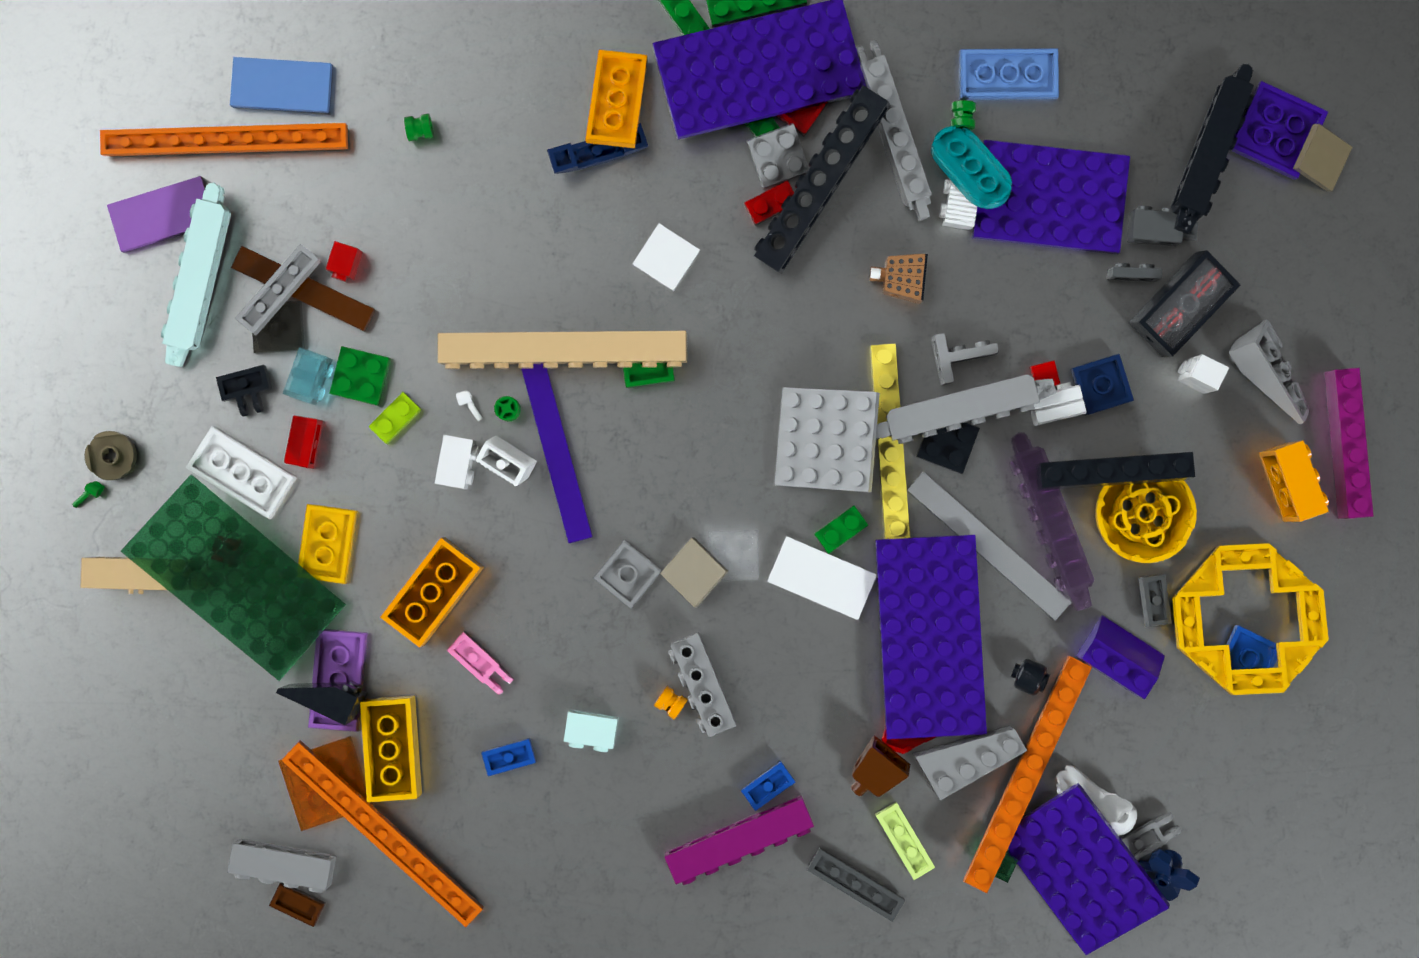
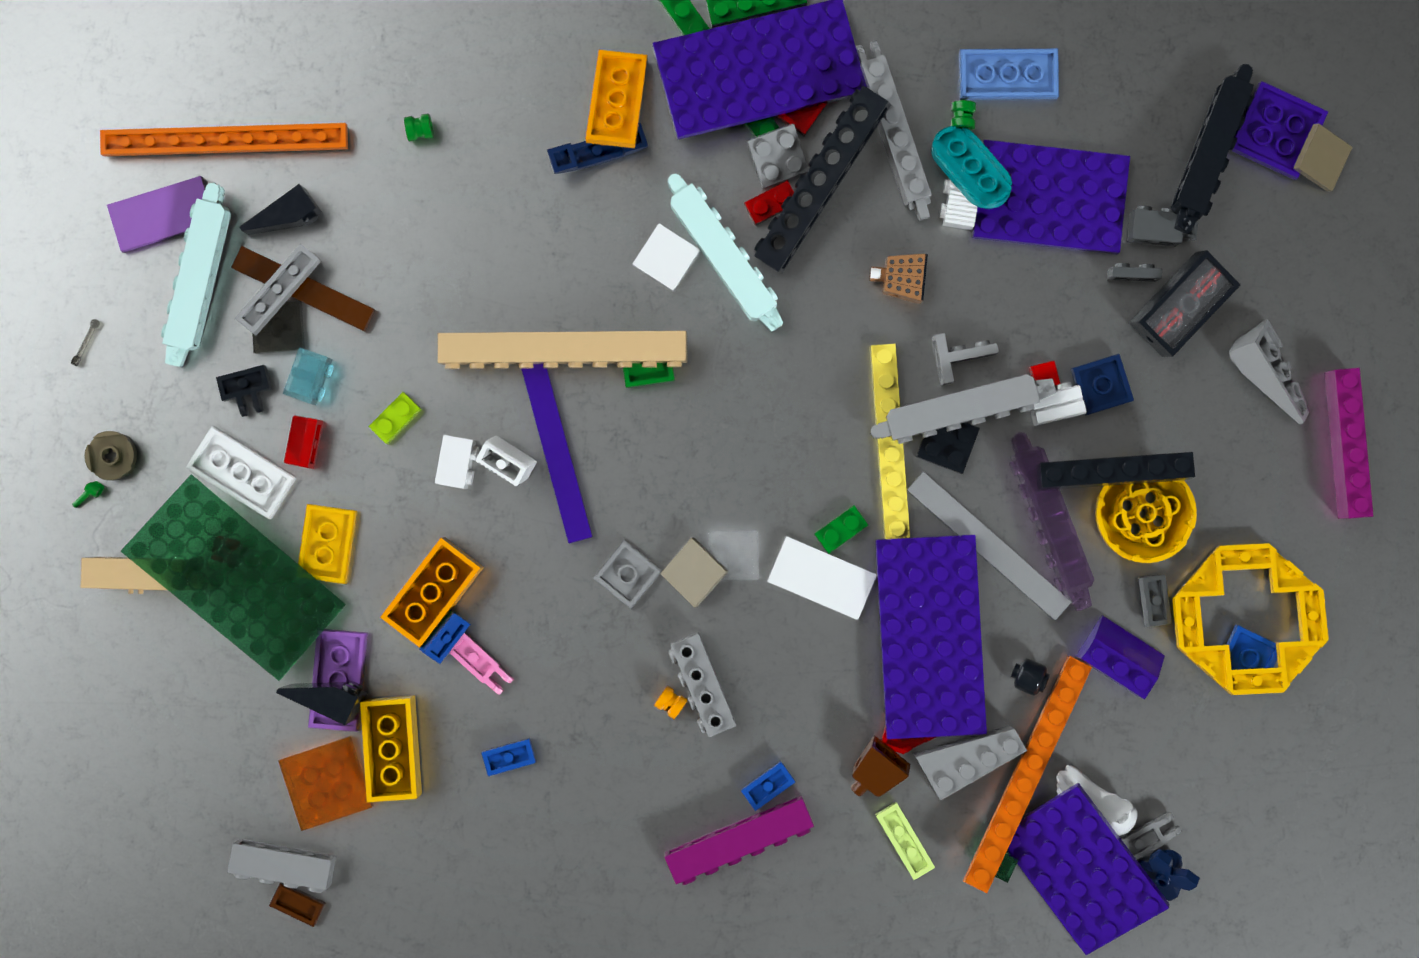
medium blue tile [230,57,333,114] -> none
orange plate [281,740,484,927] -> none
red brick [326,241,363,282] -> none
green plate [329,346,391,406] -> none
white hand [456,390,483,421] -> none
green wheel [494,396,521,422] -> none
light aqua brick [564,709,619,752] -> none
light grey plate [775,387,880,493] -> none
dark grey plate [807,847,905,922] -> none
white brick [1177,354,1229,394] -> none
light orange brick [1259,440,1329,522] -> none
none -> clear smoke hinge [71,319,100,366]
none -> black slope [239,184,322,235]
none -> blue plate [419,610,471,664]
none -> light aqua hinge [668,174,783,332]

